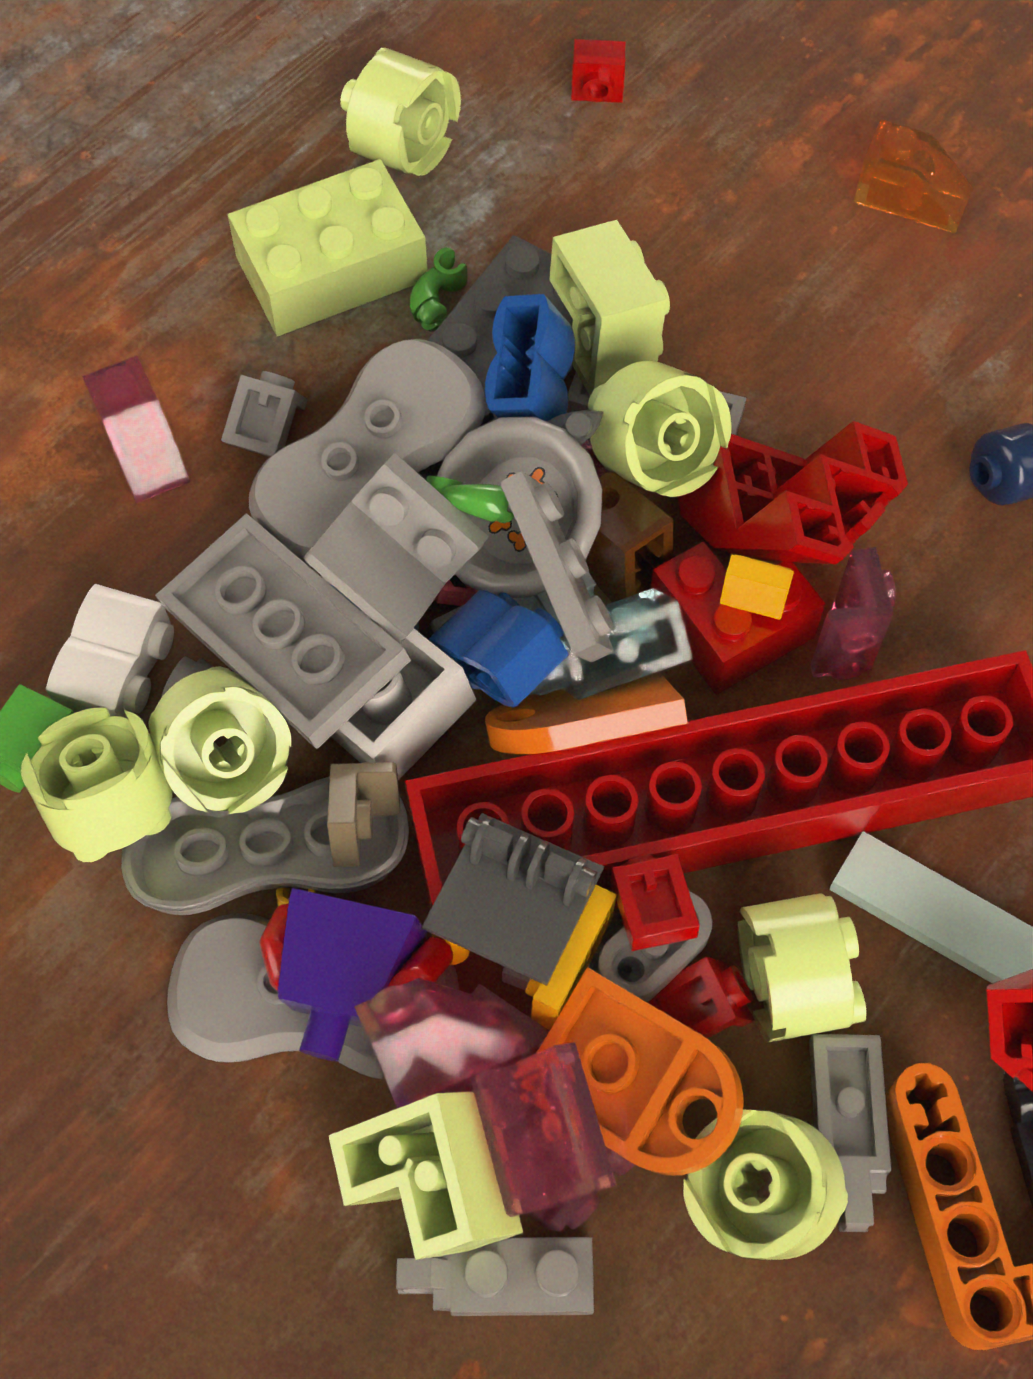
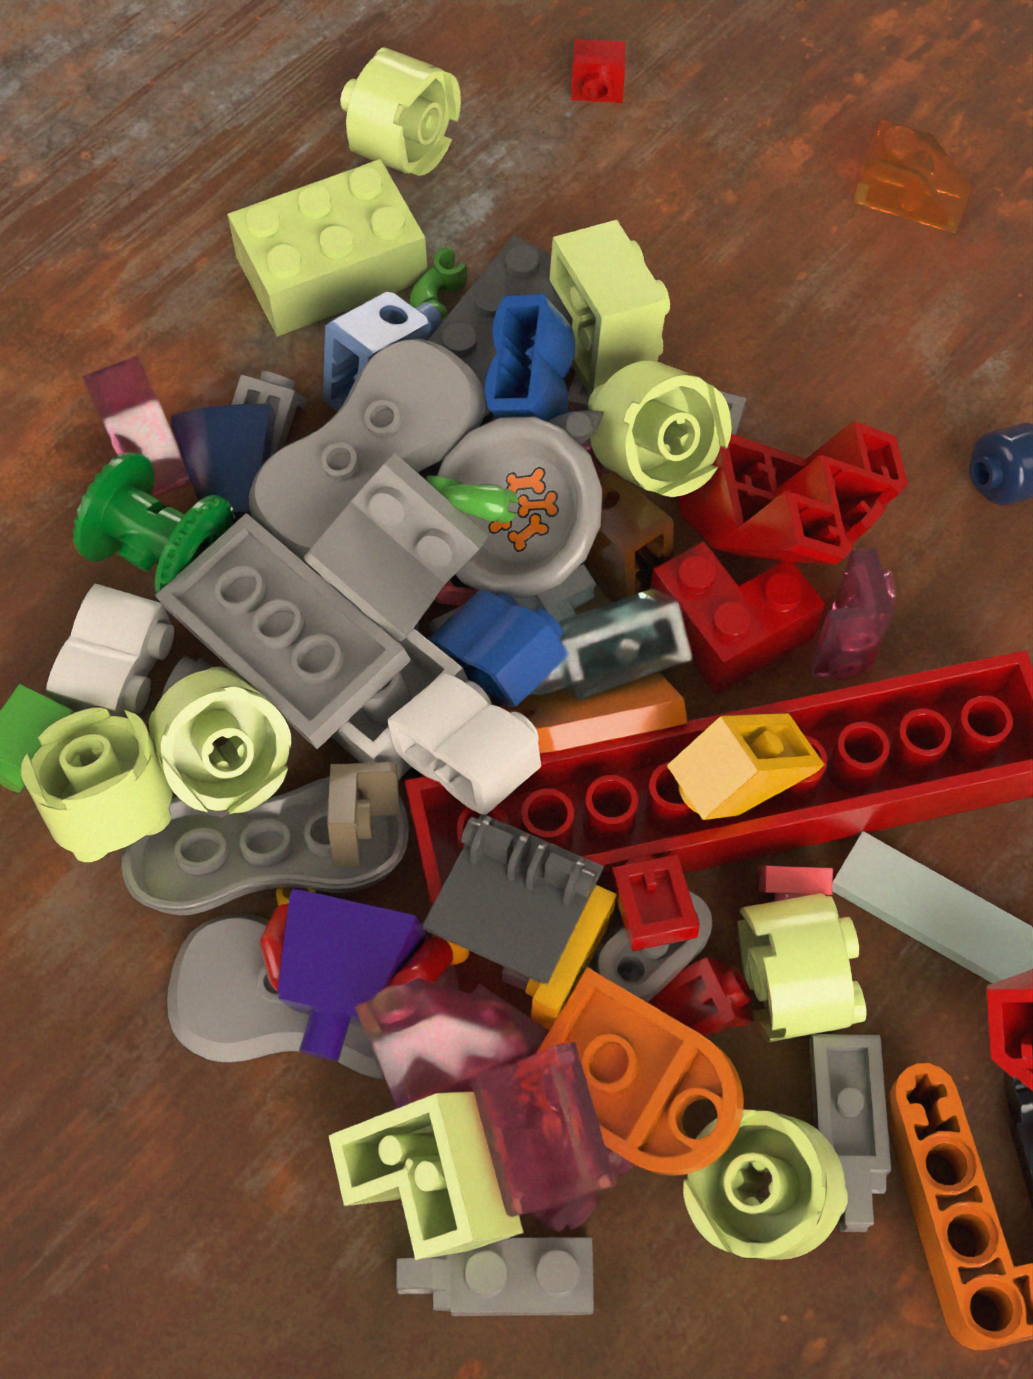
light grey plate [500,470,614,662] -> none
yellow tile [720,554,794,620] -> none
none -> green hose [72,451,235,594]
none -> dark blue slope [170,404,276,524]
none -> medium blue torso [322,292,443,412]
none -> white brick [387,674,541,815]
none -> yellow slope [667,713,825,820]
none -> coral plate [758,866,833,901]

